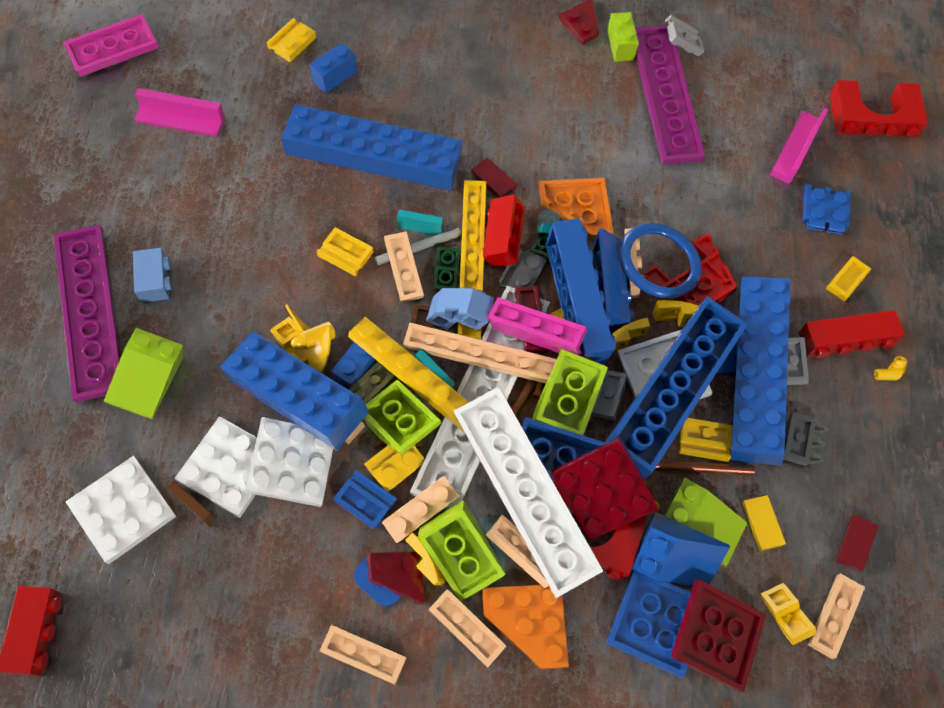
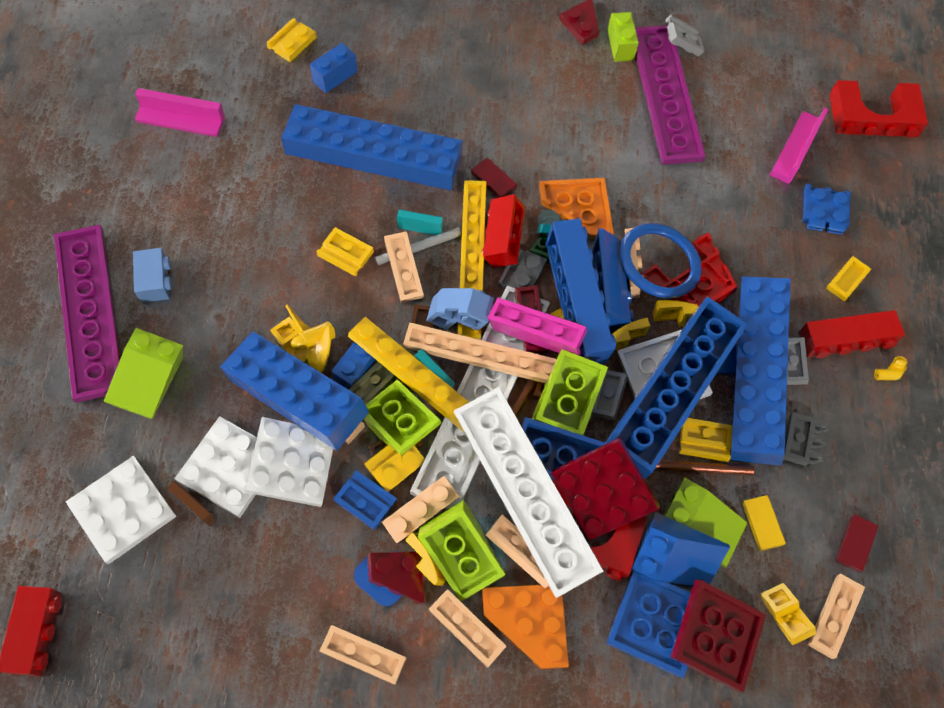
dark pink plate [63,14,159,77] -> none
dark green slope [433,247,460,290] -> none

